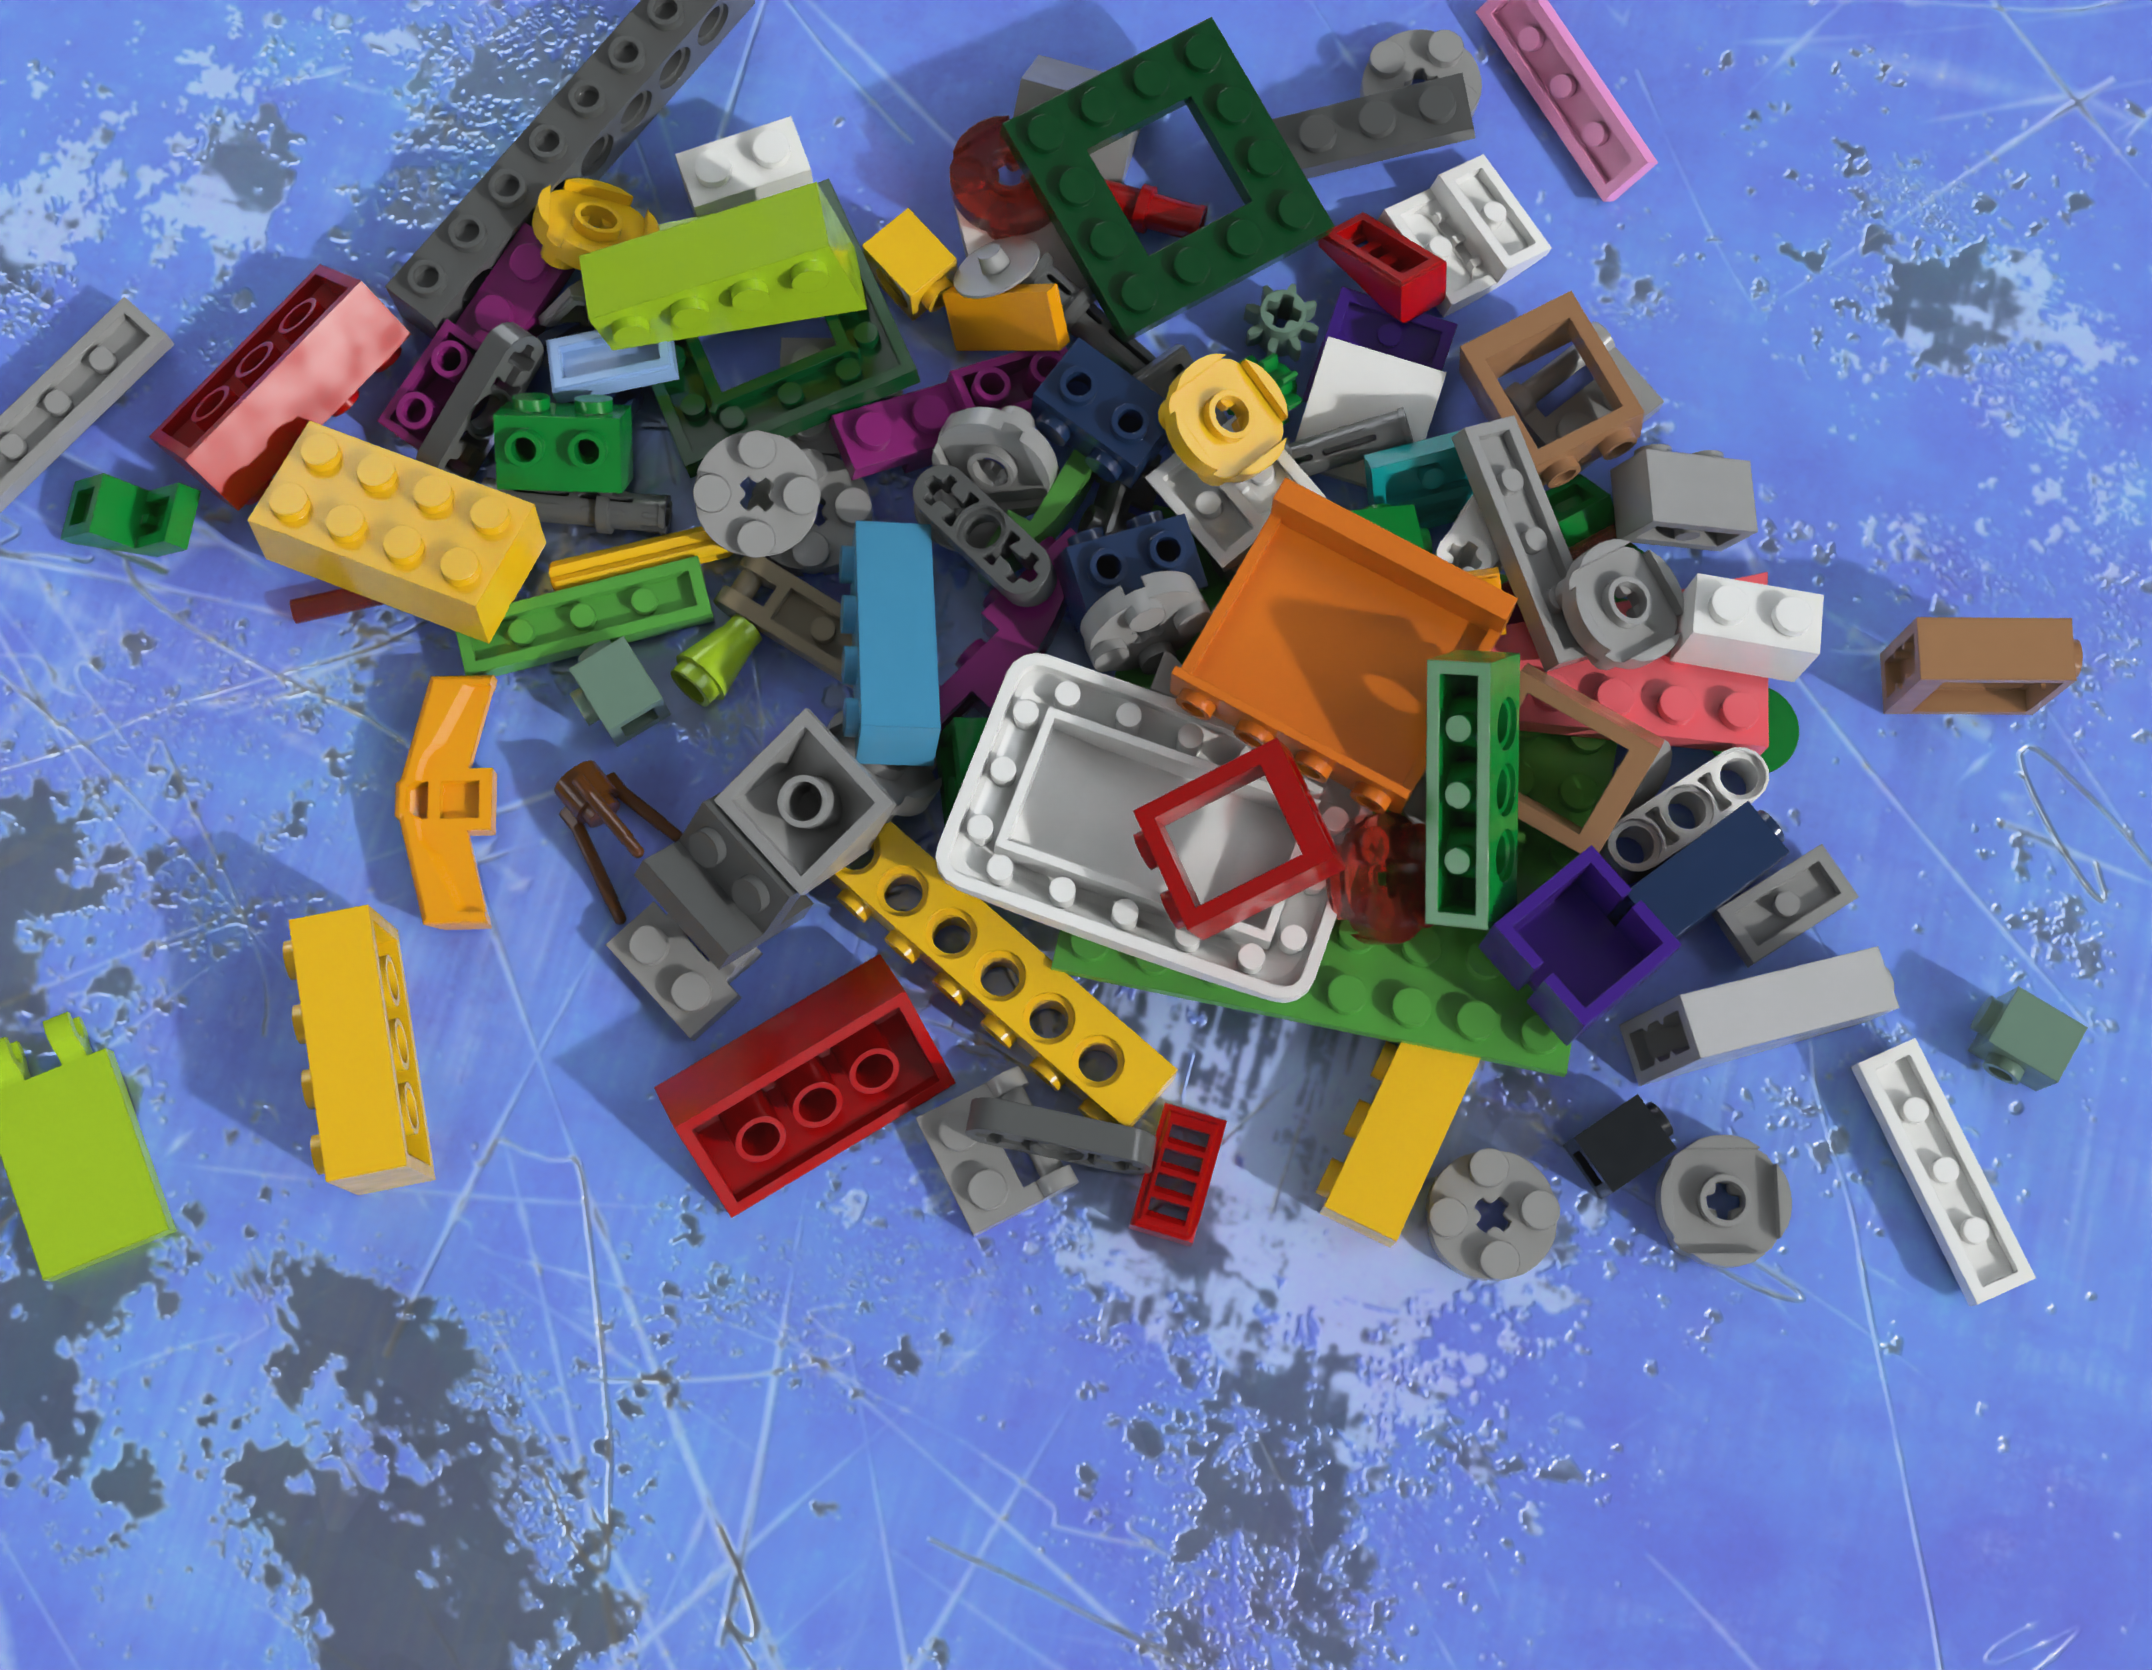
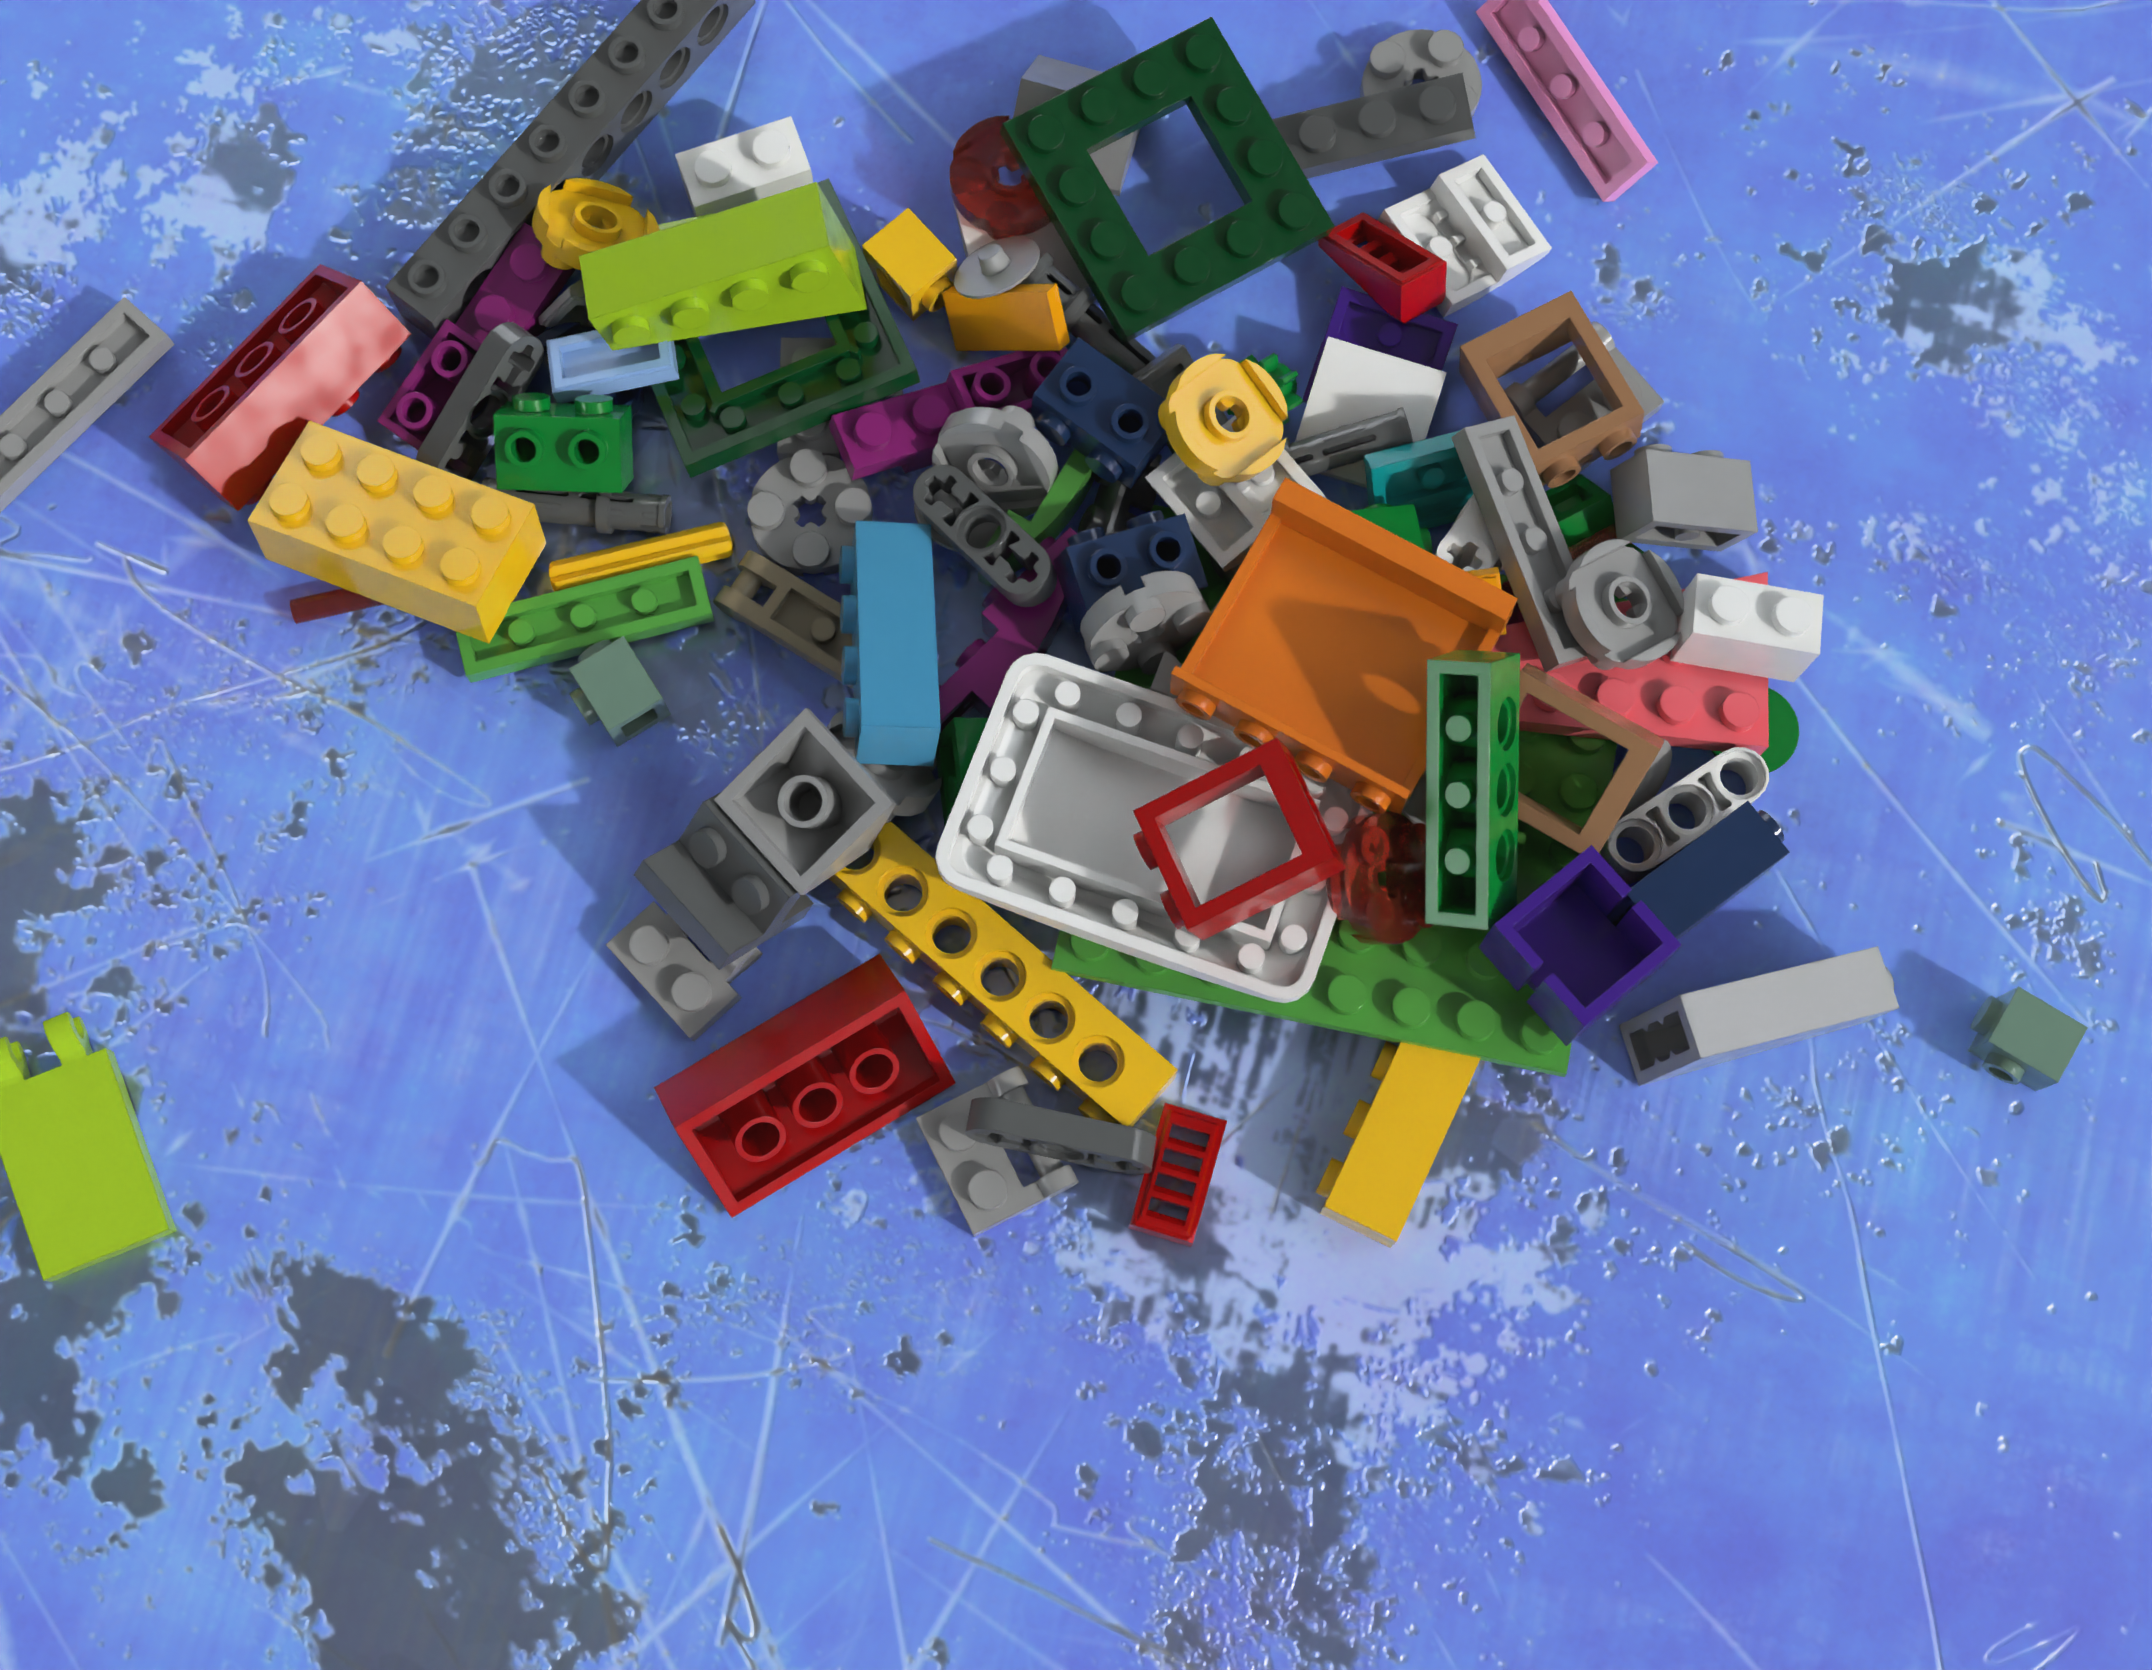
green slope [60,473,201,557] -> none
yellow brick [282,904,436,1195] -> none
light orange plate [394,675,498,930] -> none
reddish brown plant [554,760,683,925] -> none
lime cone [670,614,762,707] -> none
light grey plate [693,430,821,558] -> none
red pin [1104,179,1208,238] -> none
sand green gear [1243,284,1319,362] -> none
light grey plate [1426,1148,1560,1282] -> none
black brick [1563,1094,1677,1199] -> none
light grey plate [1655,1135,1792,1268] -> none
light grey plate [1711,844,1859,968] -> none
white plate [1851,1038,2036,1306] -> none
medium nougat window [1880,617,2083,715] -> none

